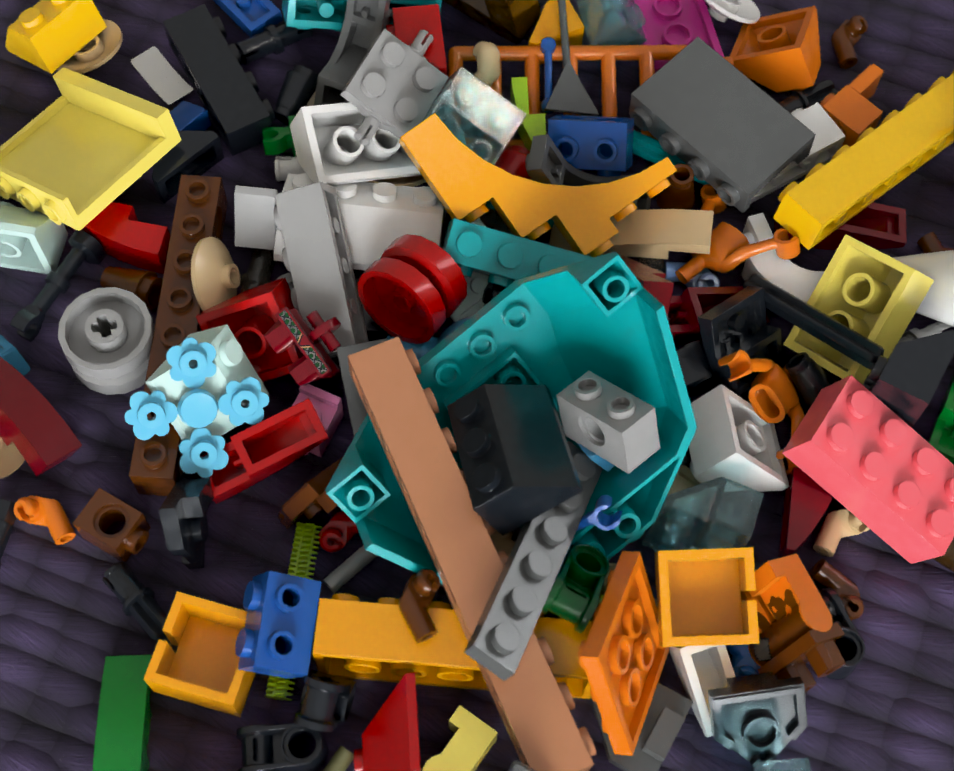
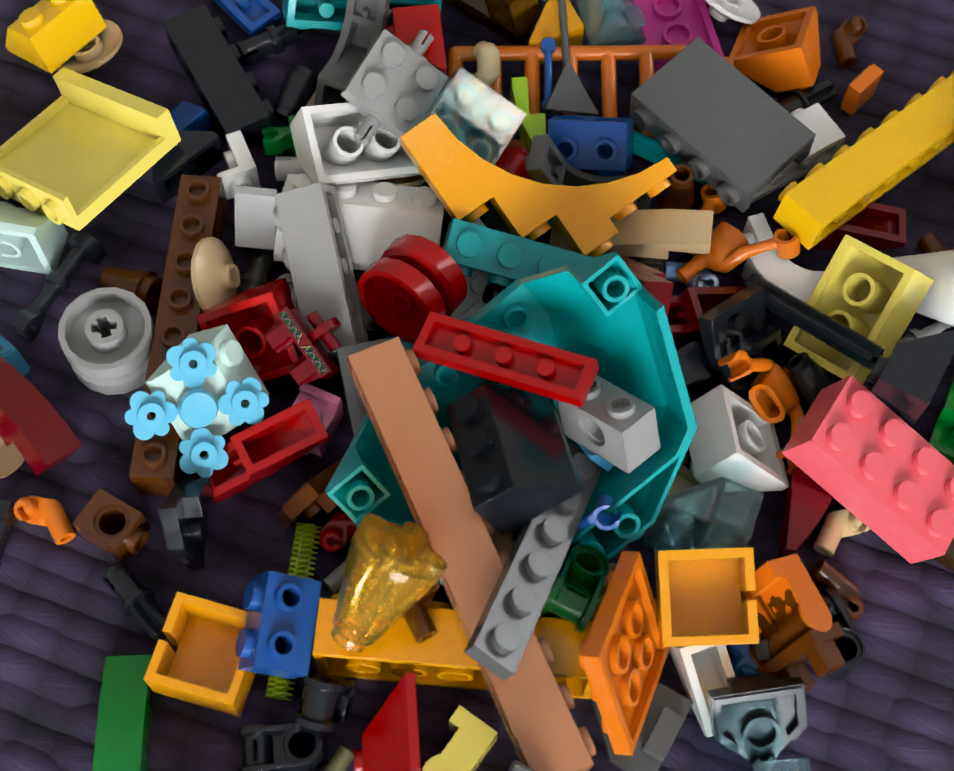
red slope [71,202,170,274] -> none
white sticker [131,46,193,105] -> none
orange brick [820,84,883,147] -> none
none -> white bracket [216,130,261,200]
none -> clear yellow cone [331,513,448,652]
none -> red plate [412,311,599,408]

